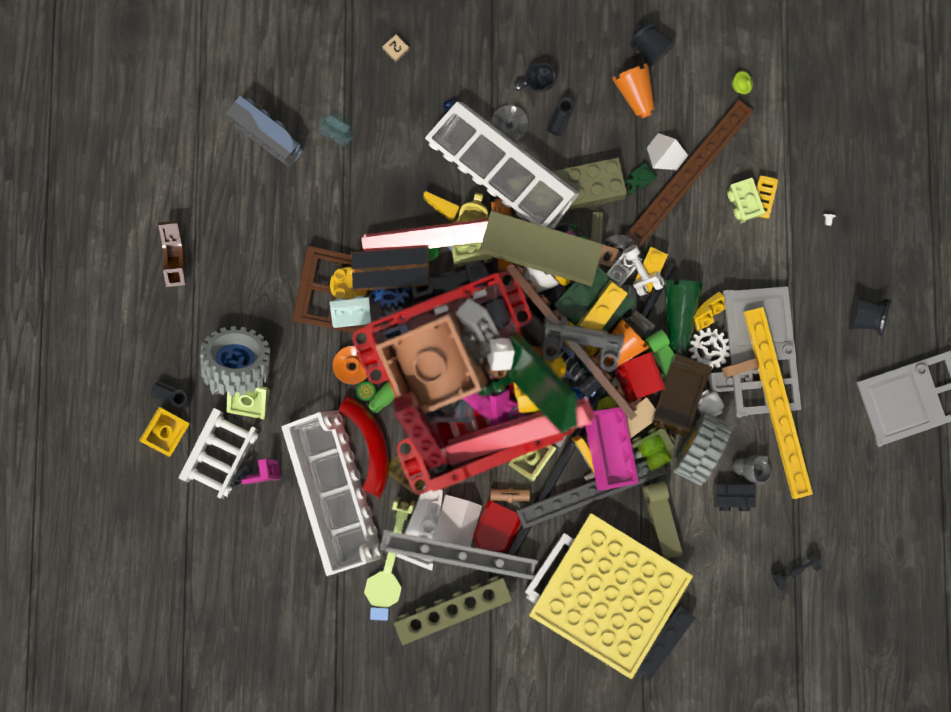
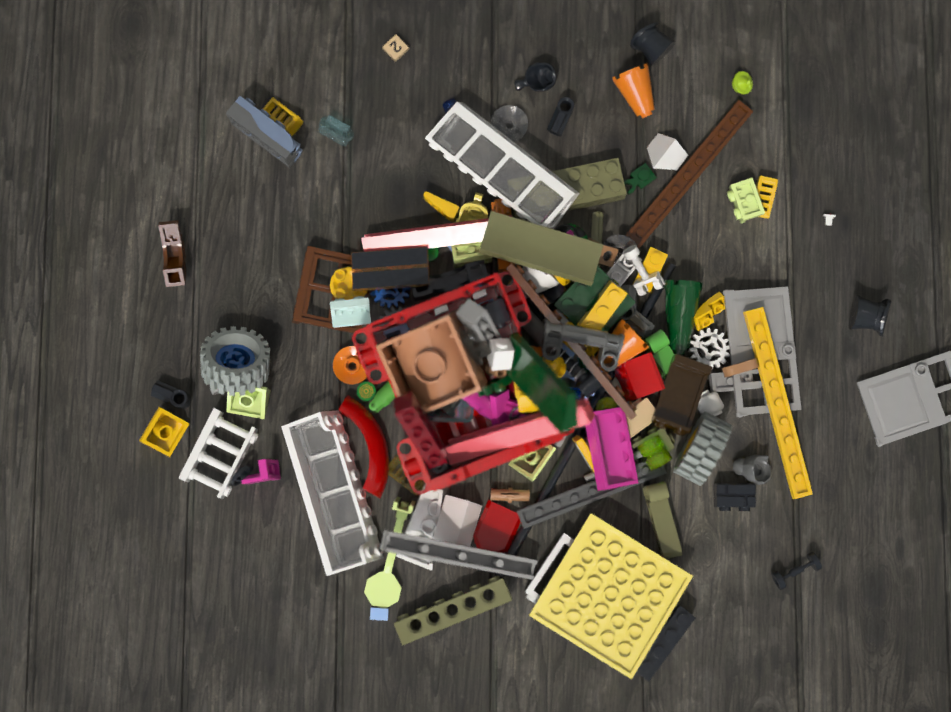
none -> yellow slope [263,97,303,136]

